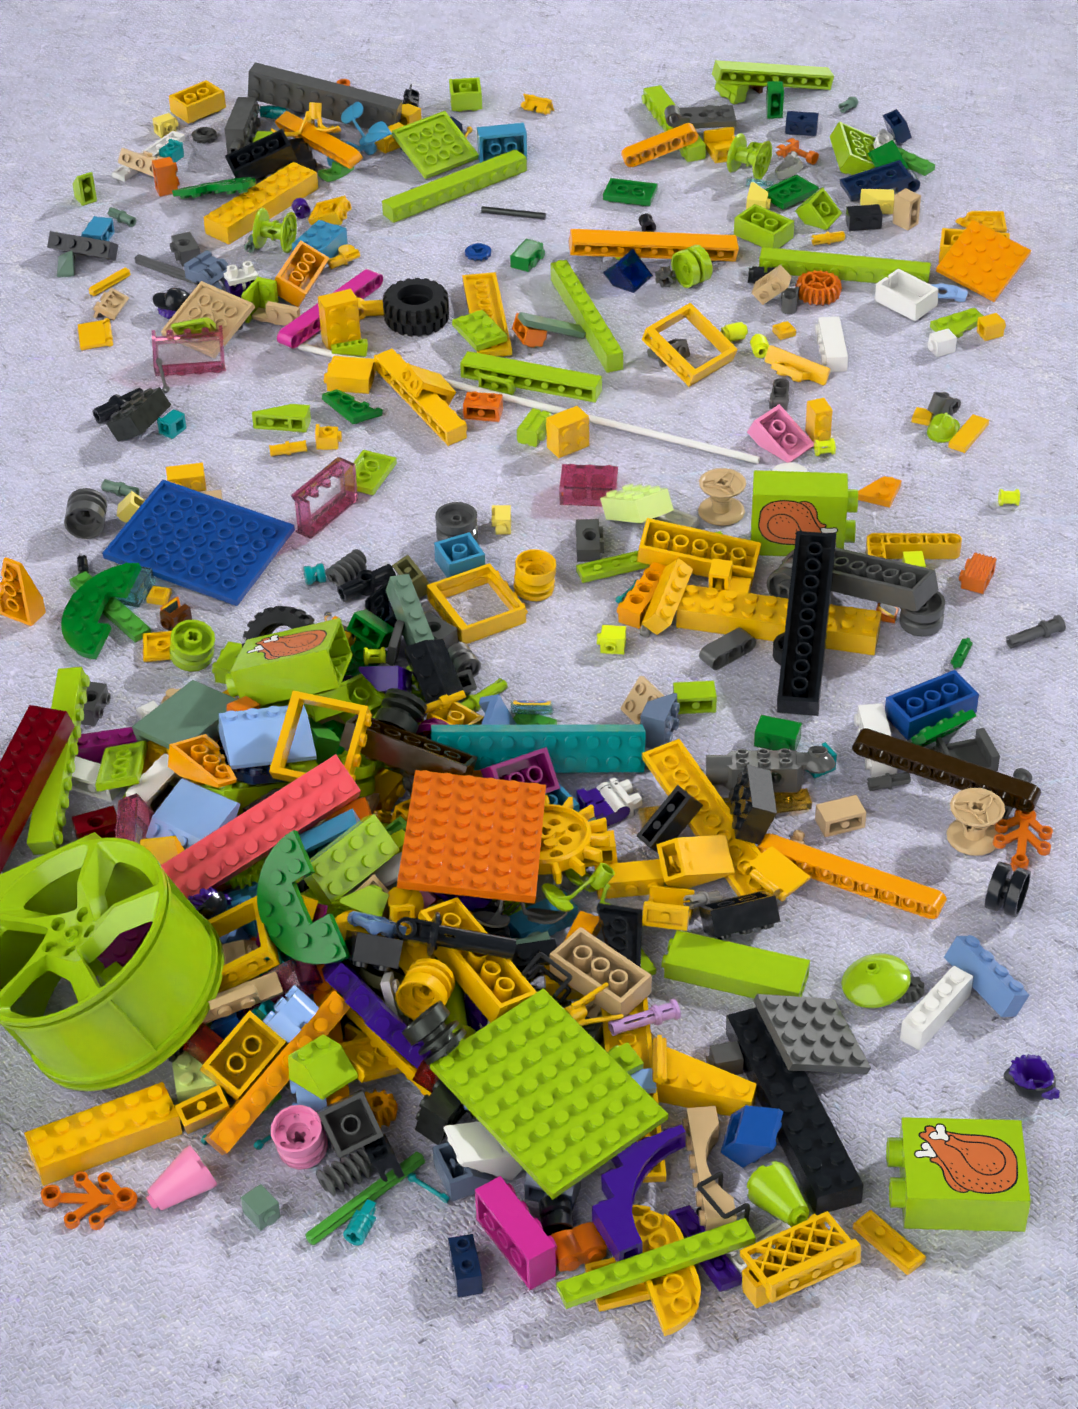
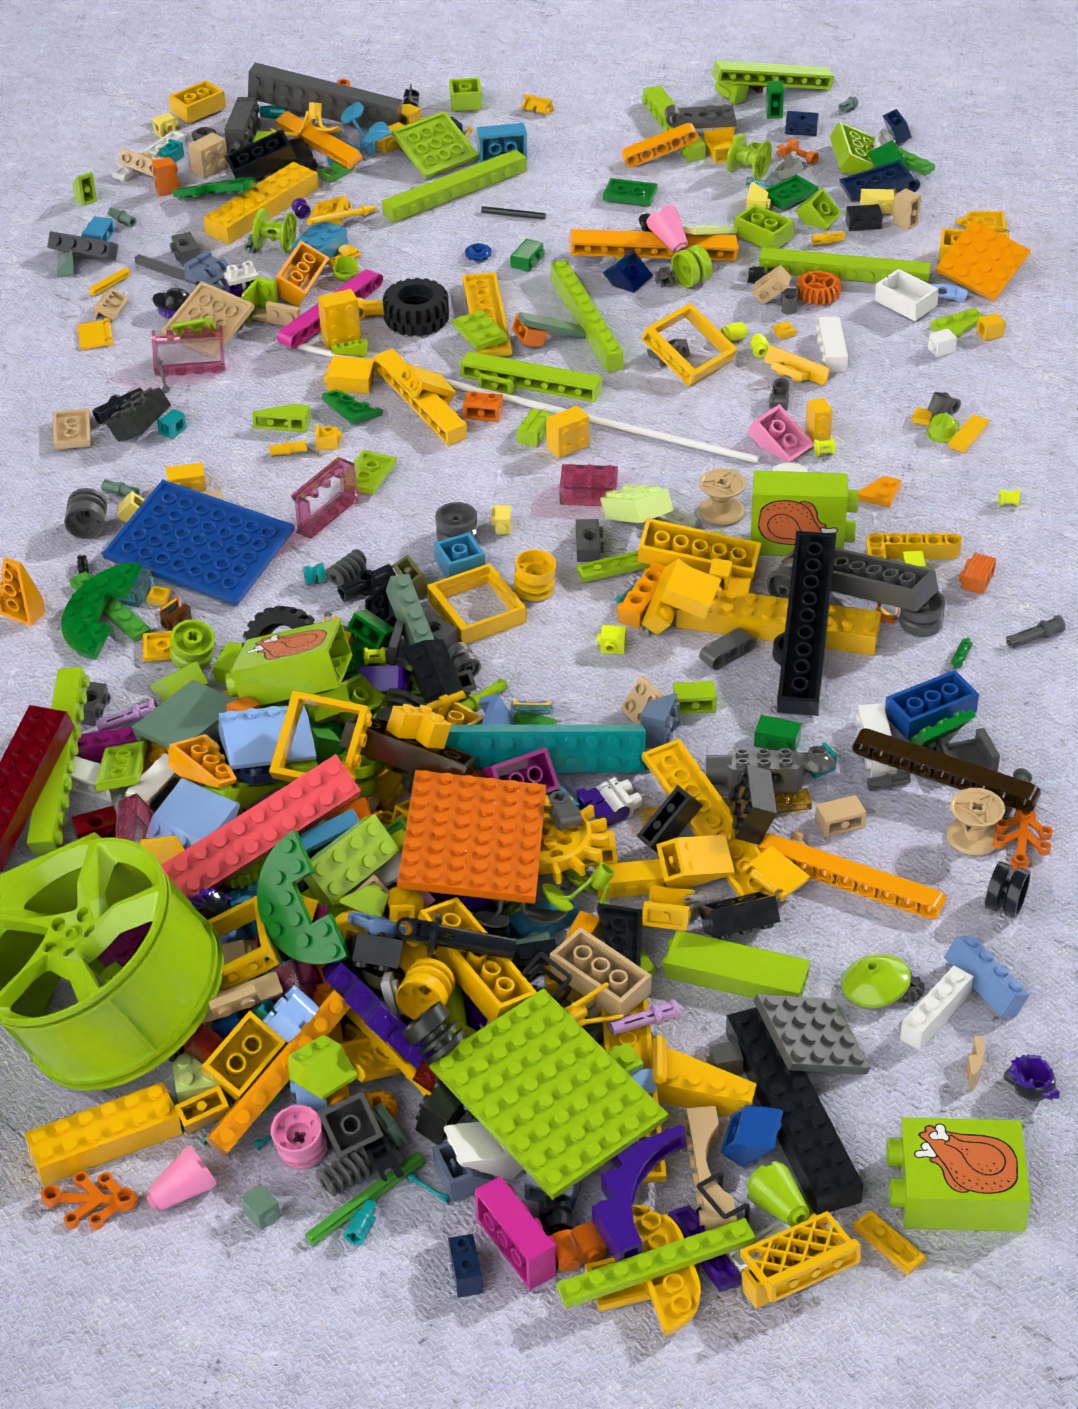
none -> tan plate [53,408,91,450]
none -> lavender pin [96,697,158,731]
none -> lime slope [149,661,208,701]
none -> tan brick [188,132,228,179]
none -> yellow bar [307,205,377,225]
none -> lime hair [333,256,359,281]
none -> sand green axle [371,1103,410,1150]
none -> yellow brick [386,704,451,749]
none -> dark grey piece [549,791,582,831]
none -> bright pink cone [647,205,688,253]
none -> yellow brick [661,562,722,619]
none -> yellowish green tile [682,225,738,235]
none -> tan slope [966,1036,985,1089]

